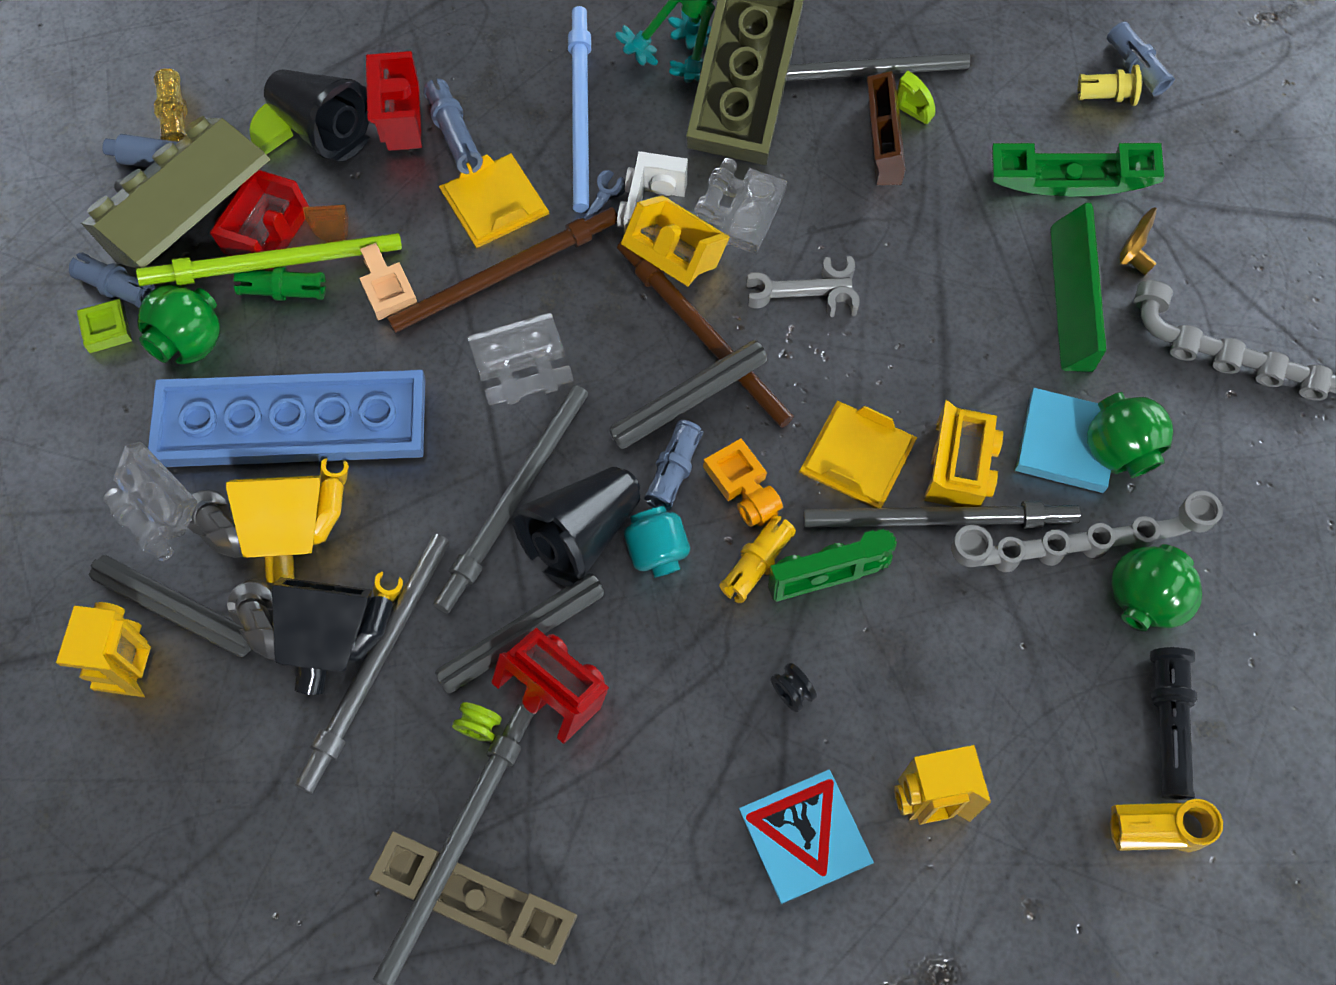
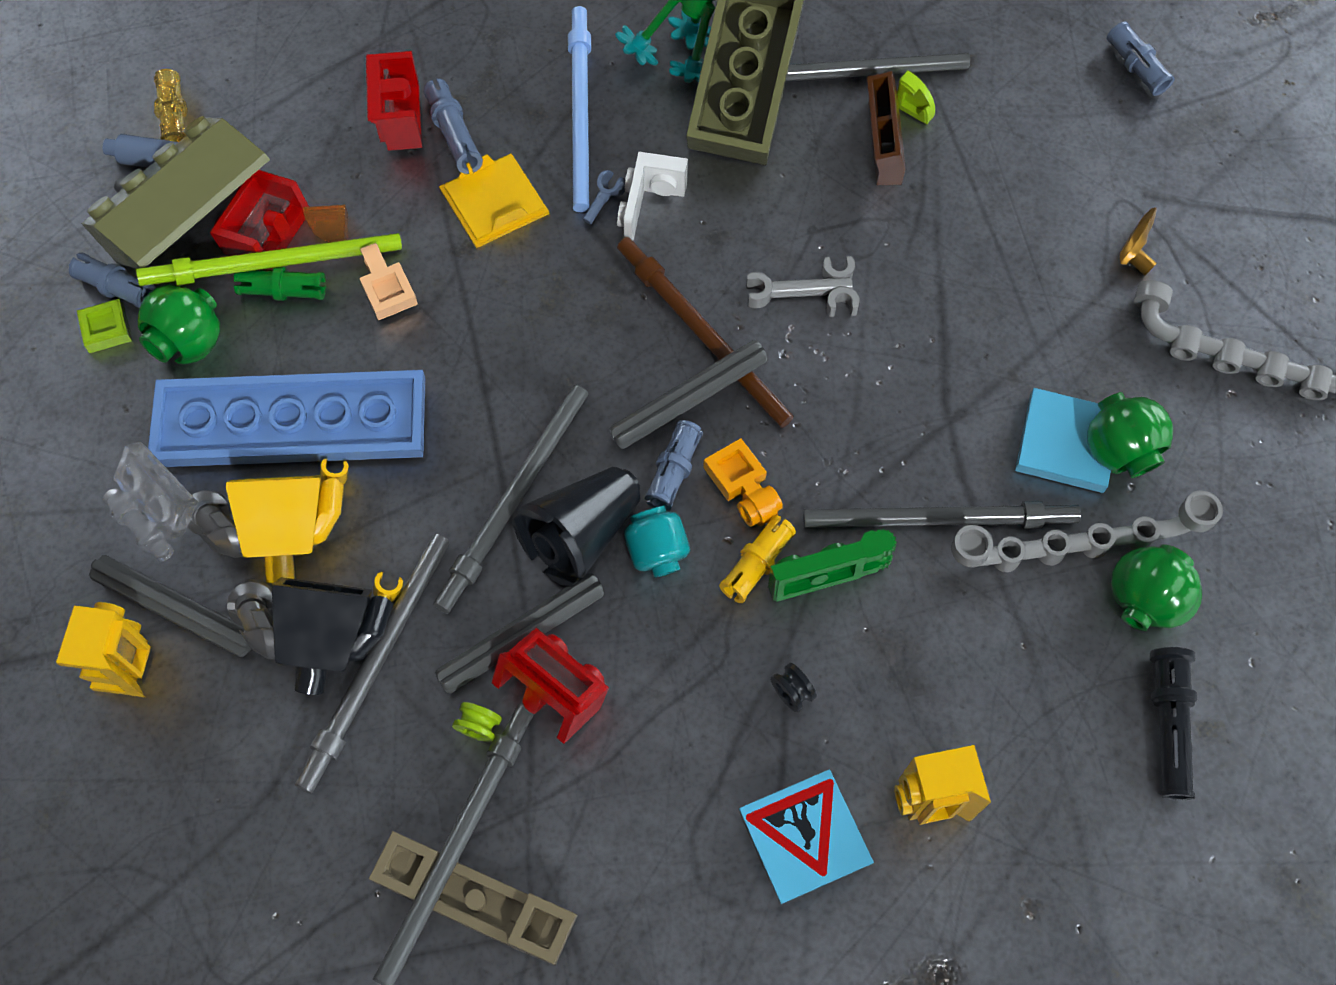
lime tile [249,103,293,155] -> none
black cone [264,69,370,161] -> none
reddish brown bar [387,207,618,333] -> none
clear plate [468,313,574,406] -> none
yellow window [621,195,730,287] -> none
clear plate [694,158,787,254] -> none
yellow piece [799,400,918,508] -> none
yellow window [924,400,1003,507] -> none
green slope [992,143,1165,197] -> none
green slope [1050,203,1106,372] -> none
light yellow pin [1078,65,1142,106] -> none
yellow piece [1110,799,1223,852] -> none

